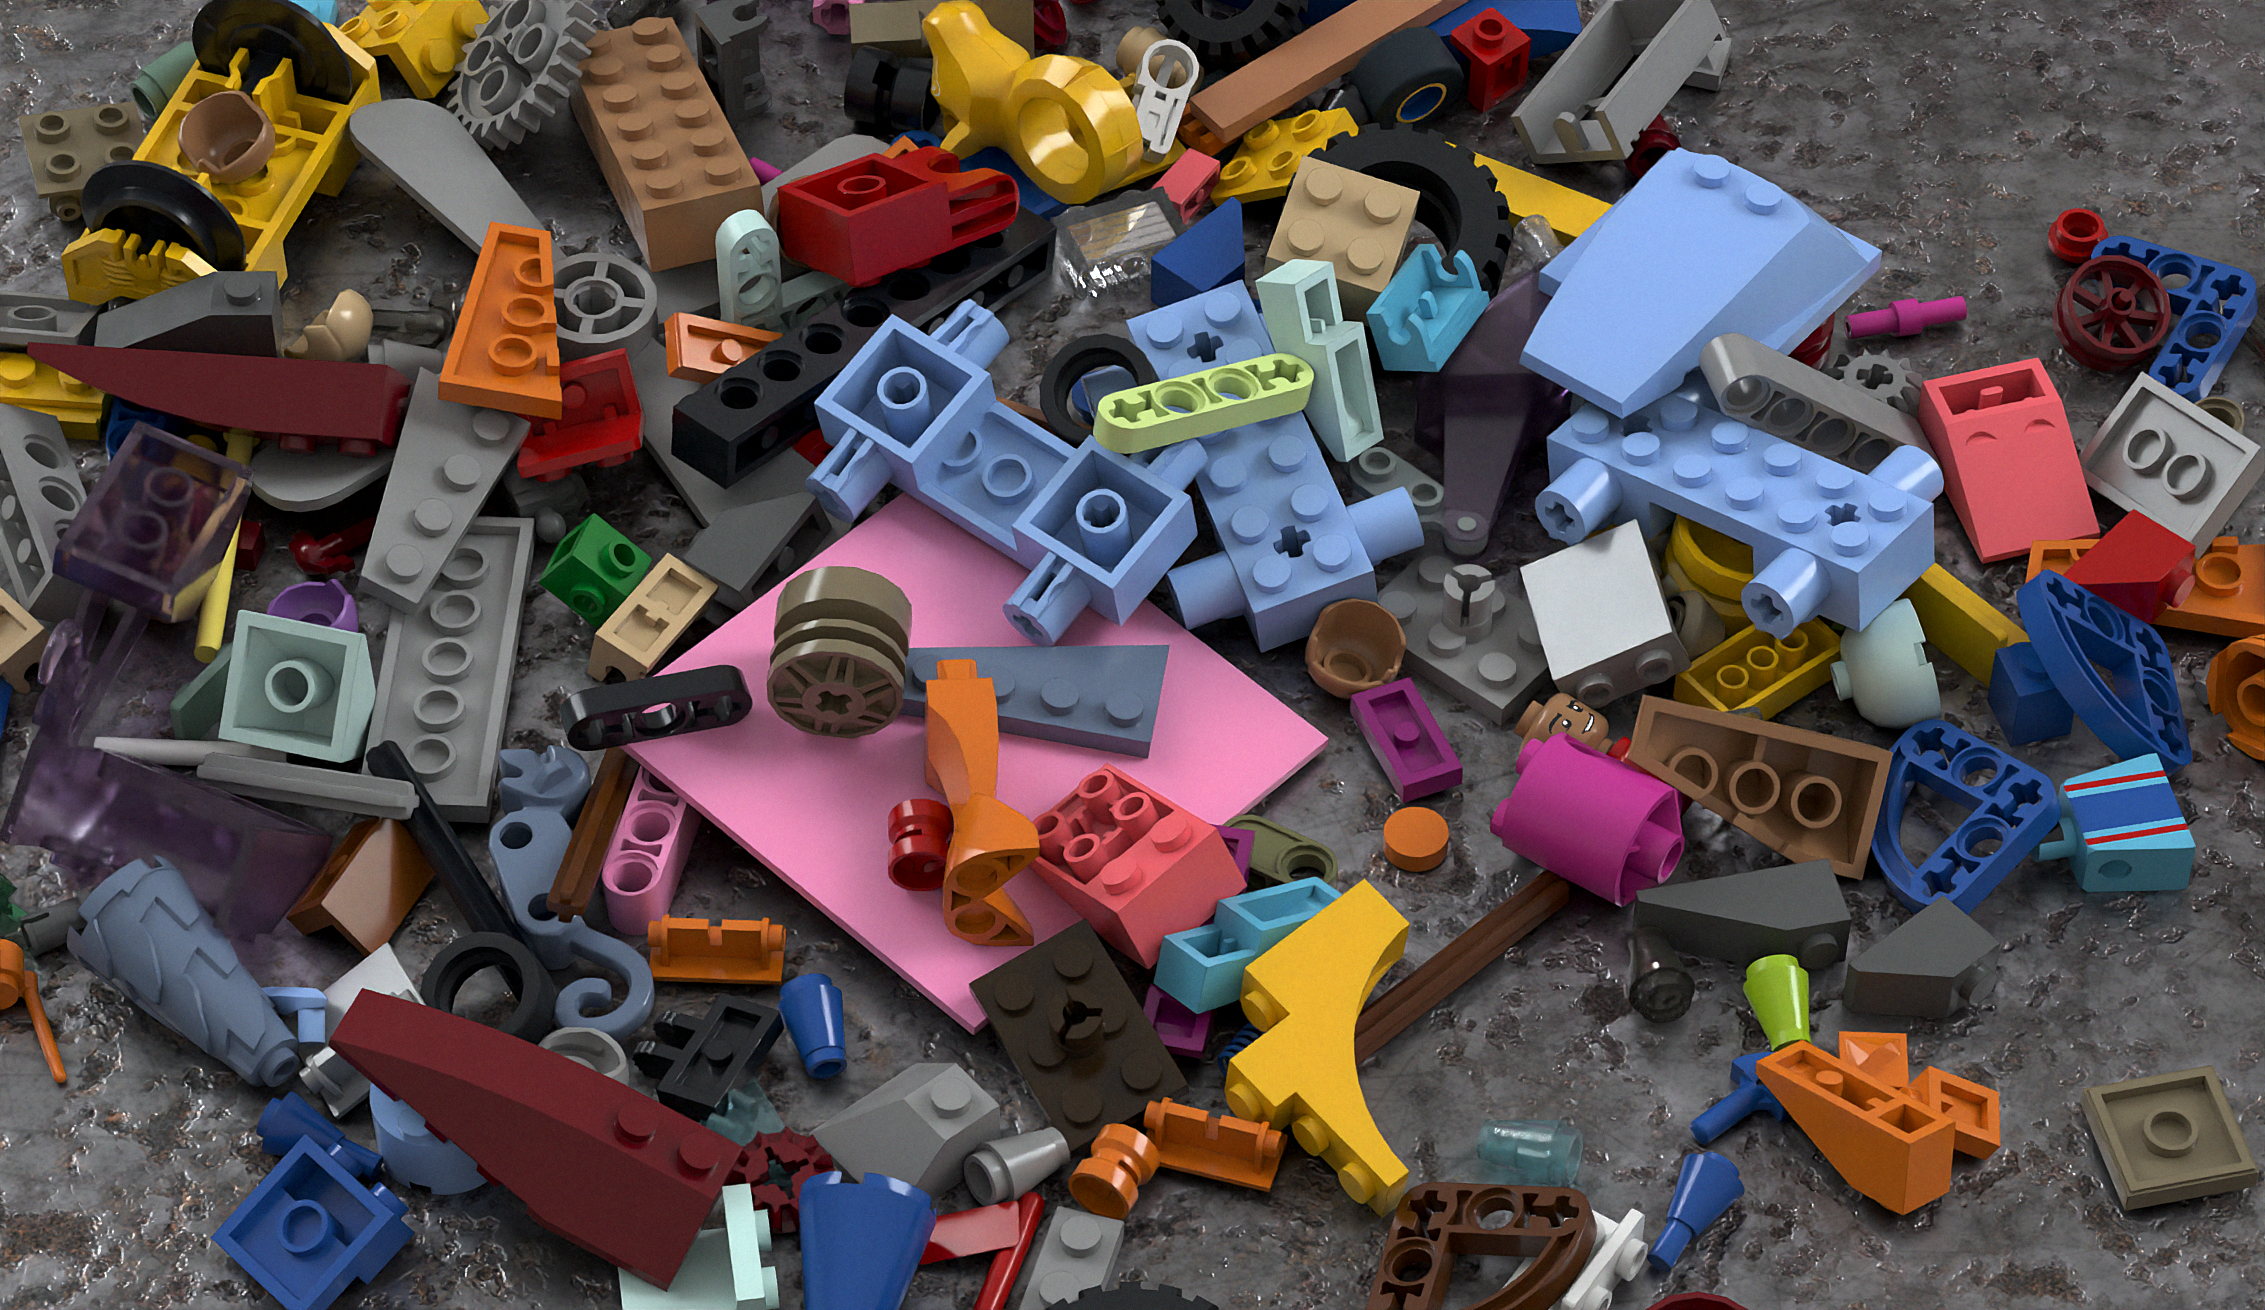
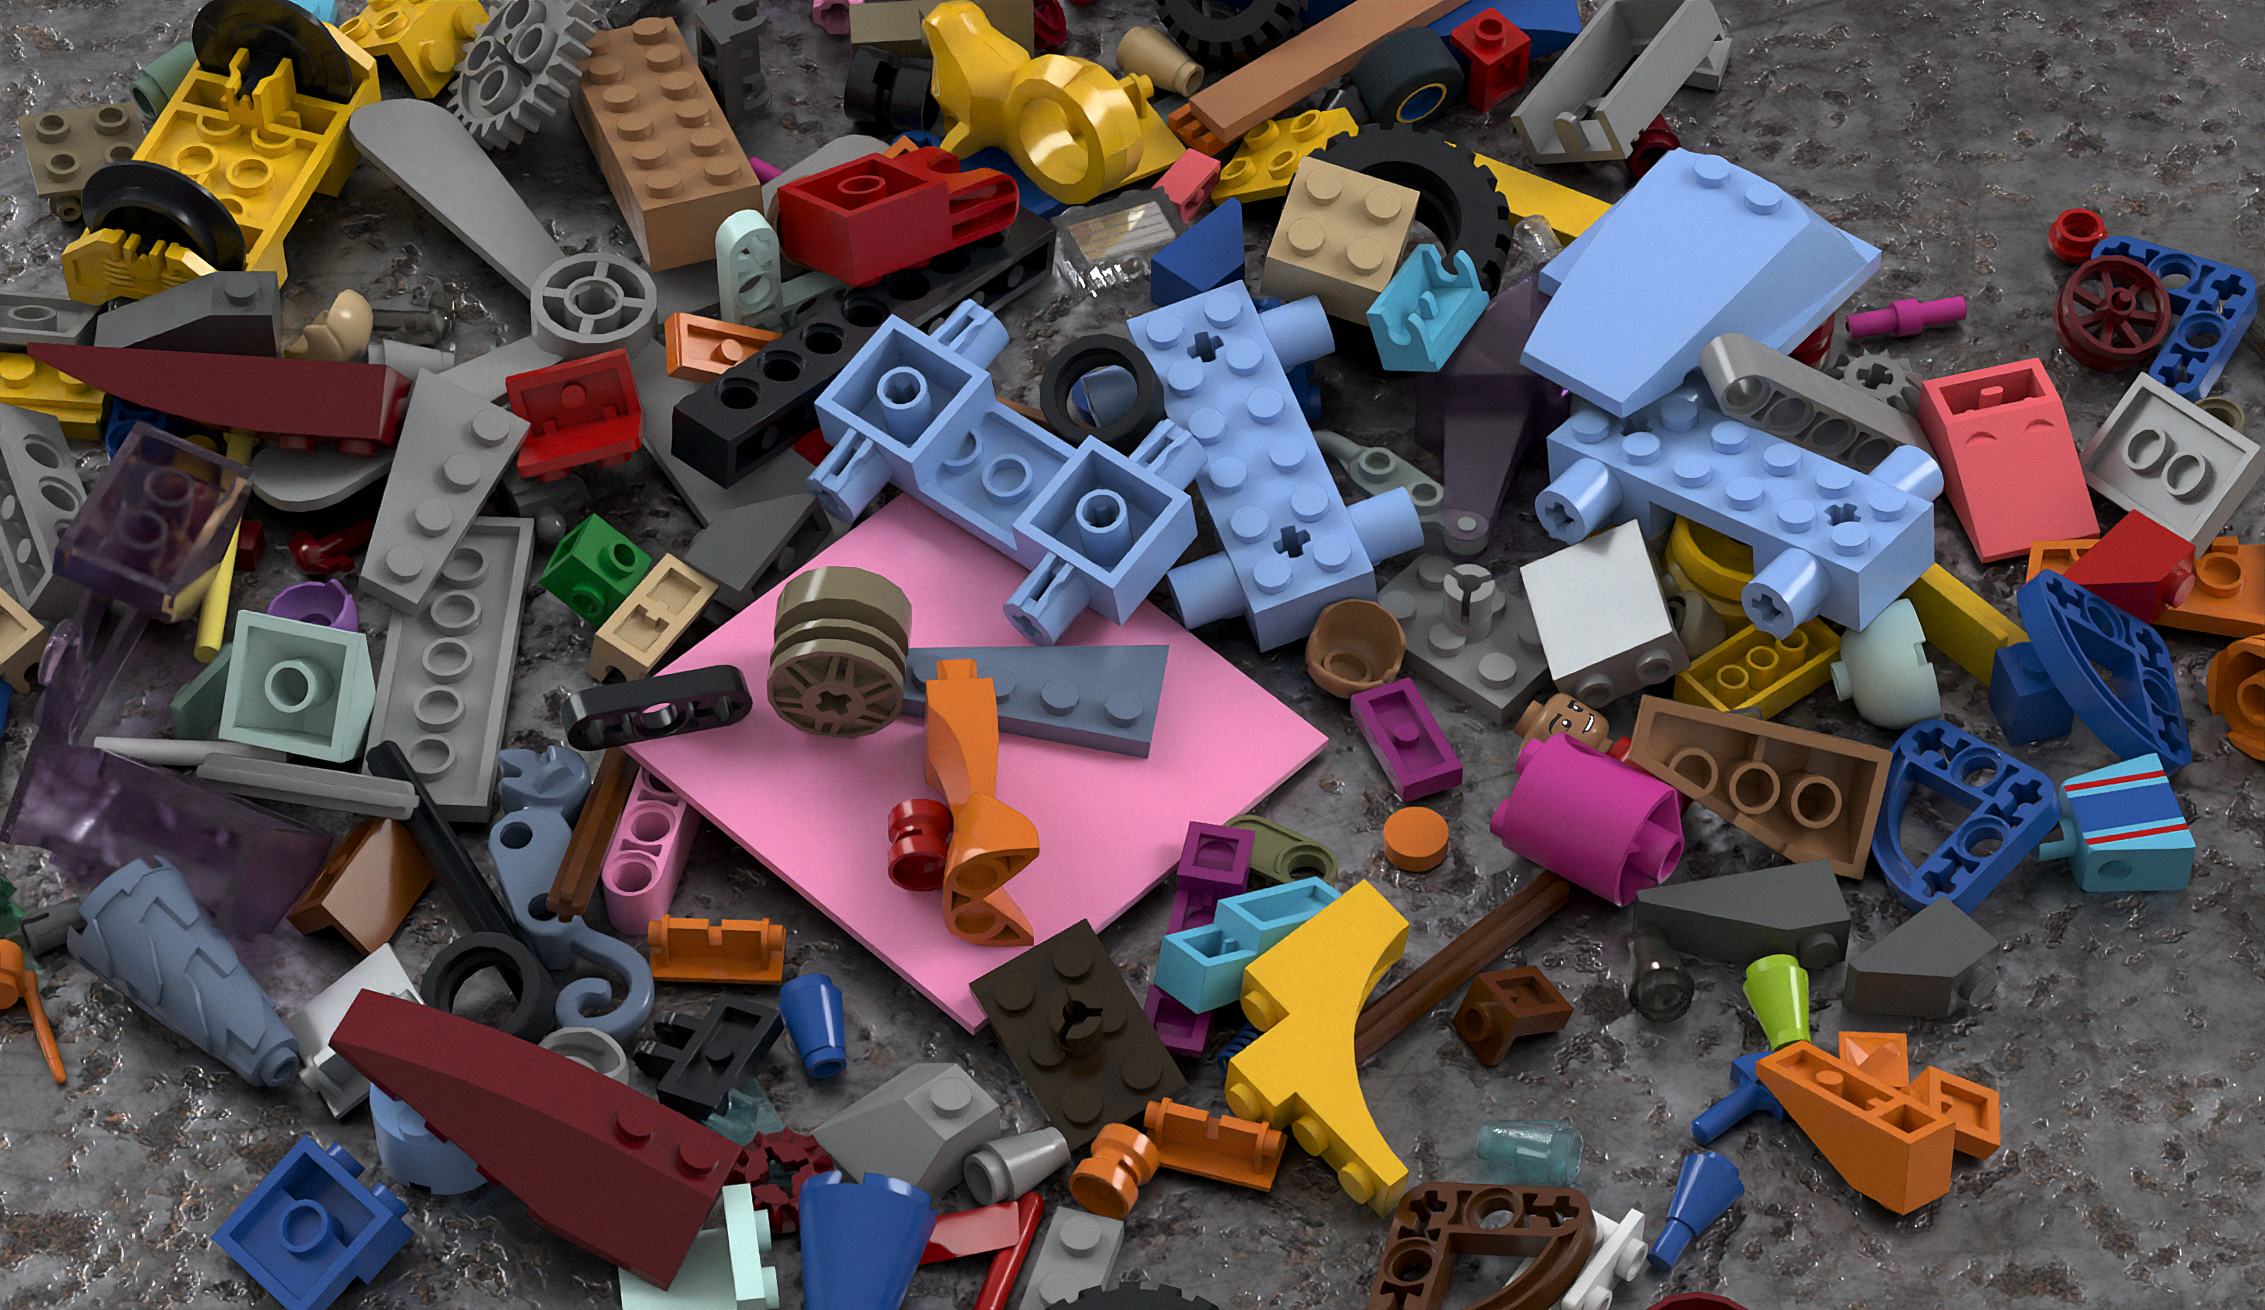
medium nougat hair [177,90,275,185] -> none
blue cone [256,1091,383,1181] -> none
light blue bar [261,987,328,1046] -> none
orange wing [438,221,562,420] -> none
coral slope [1028,763,1248,969] -> none
yellowish green beam [1093,353,1314,454] -> none
white piece [1131,39,1199,164] -> none
light aqua slope [1255,259,1384,462] -> none
dark tan plate [2080,1065,2259,1211] -> none
none -> reddish brown bracket [1453,966,1574,1066]

